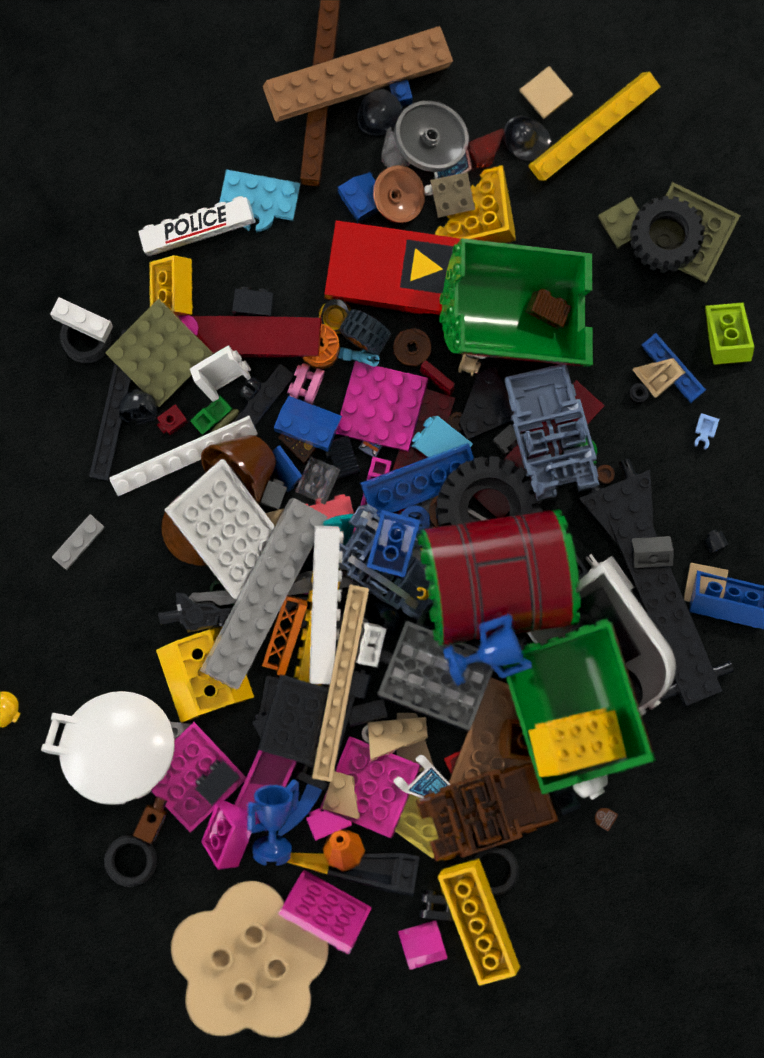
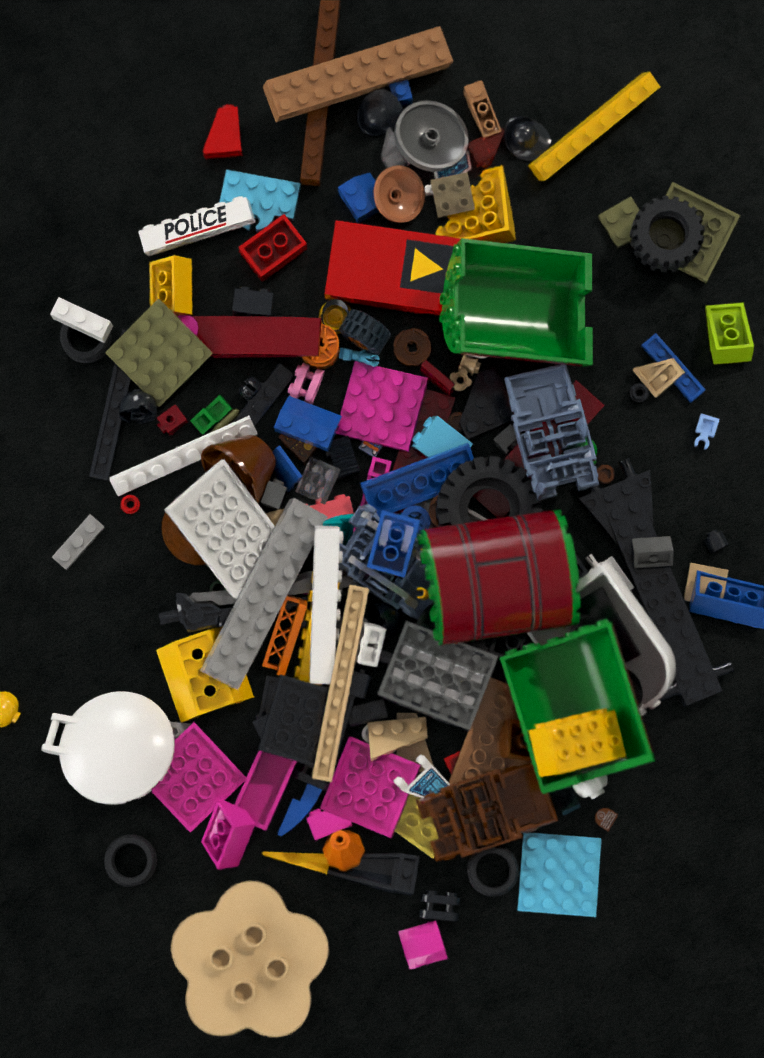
reddish brown torso [133,796,168,844] -> none
white panel [190,346,251,402] -> none
black brick [195,758,240,805] -> none
blue piece [247,779,299,866] -> none
dark pink plate [278,870,372,953] -> none
tan wing [323,771,360,819] -> none
yellow brick [438,859,520,985] -> none
blue piece [443,614,532,686] -> none
tan tile [520,67,573,119] -> none
reddish brown brick [525,289,571,329] -> none
none -> red plate [121,495,140,514]
none -> red slope [203,105,242,159]
none -> red brick [238,214,308,282]
none -> tan brick [450,368,472,391]
none -> medium nougat slope [464,80,502,138]
none -> medium azure plate [517,832,601,917]

